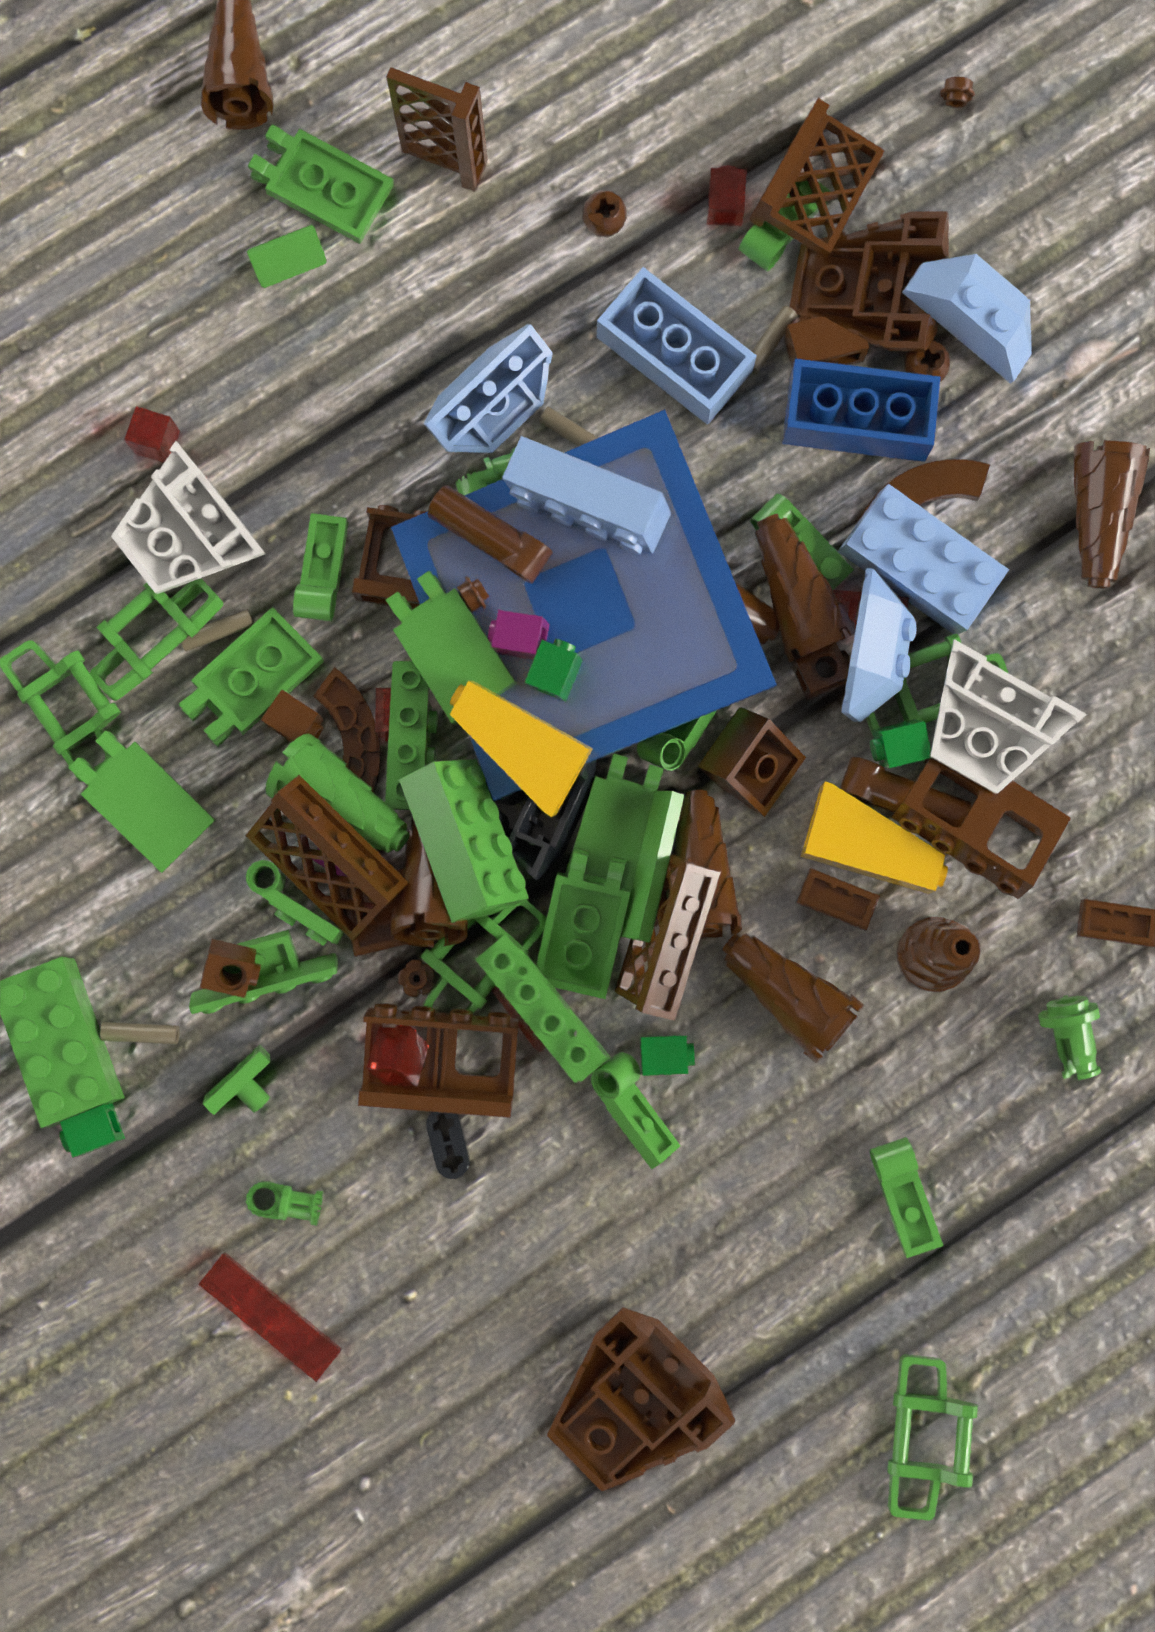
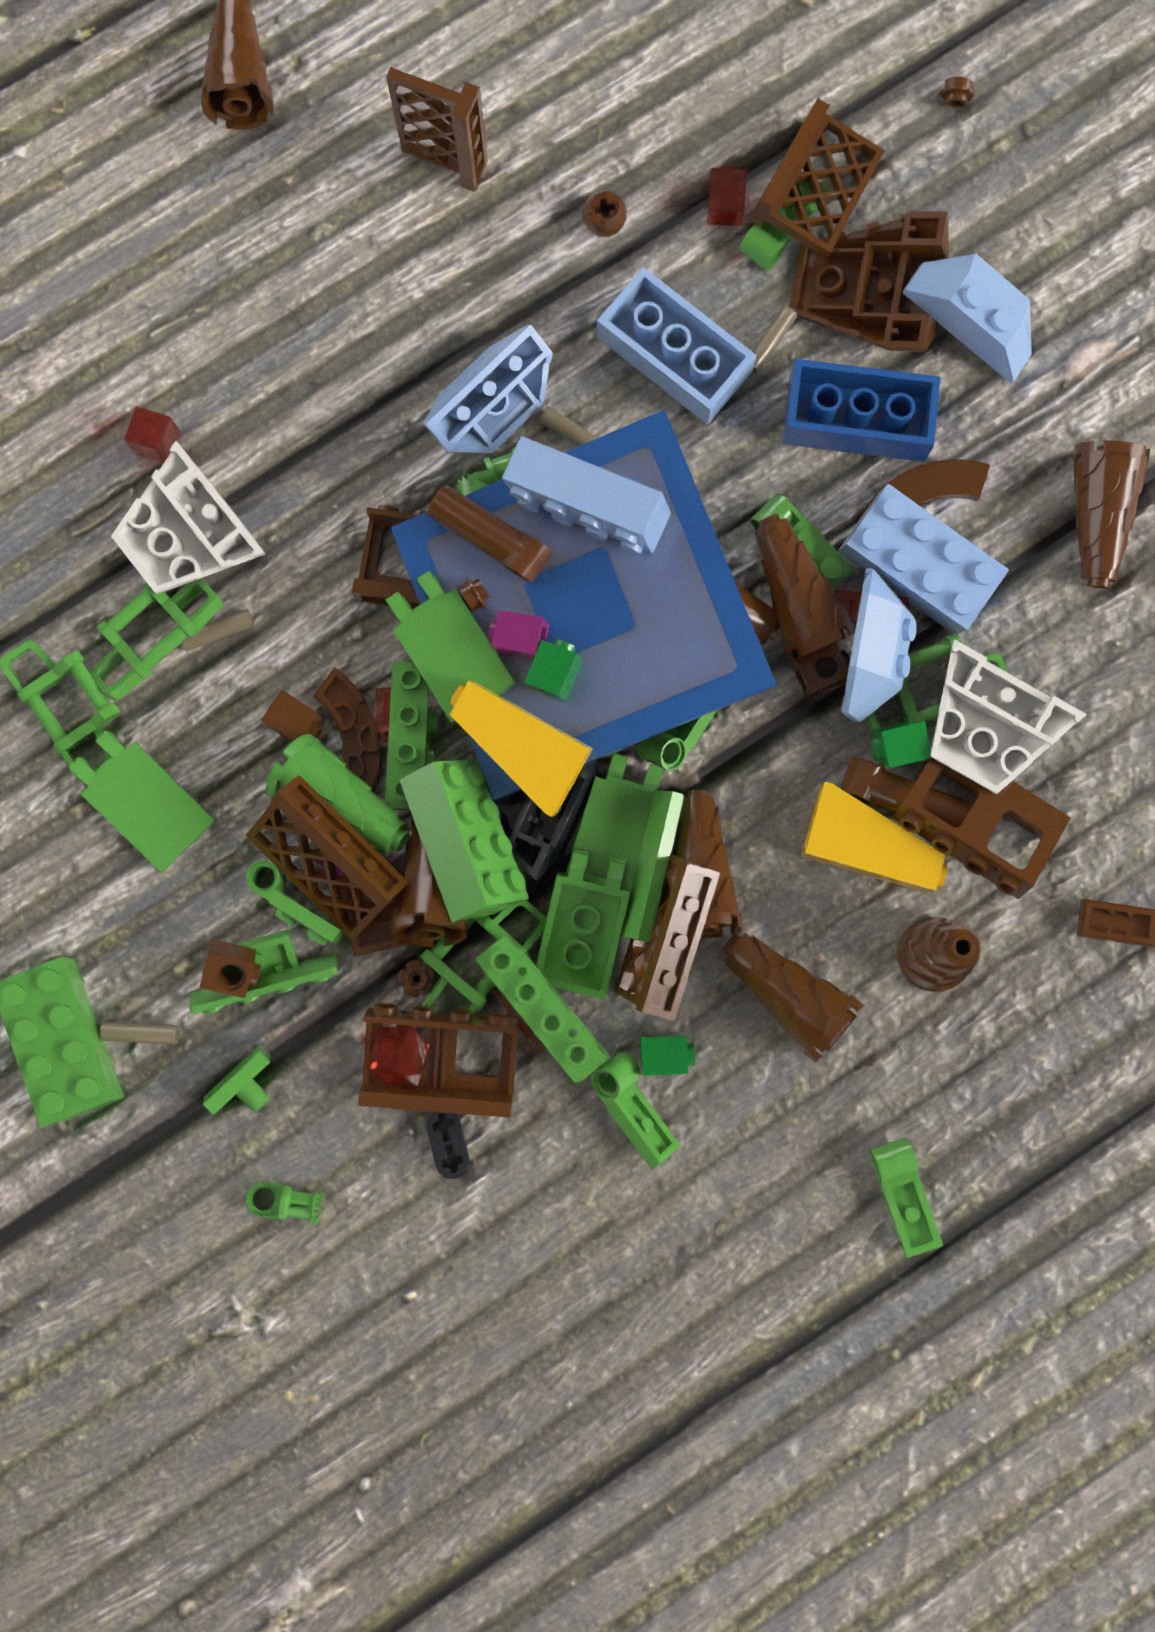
green brick [59,1103,126,1158] -> none
bright green tile [178,607,324,747] -> none
clear red tile [199,1252,342,1382] -> none
bright green slope [246,225,327,288] -> none
bright green tile [248,124,394,244] -> none
bright green plate [293,513,349,621] -> none
reddish brown wedge [547,1307,736,1491] -> none
reddish brown slope [698,707,806,817] -> none
reddish brown slope [784,316,869,367] -> none
reddish brown plate [796,868,880,931] -> none
bright green bar [887,1354,978,1521] -> none
reddish brown piece [904,340,950,382] -> none
bright green piece [1038,995,1101,1080] -> none

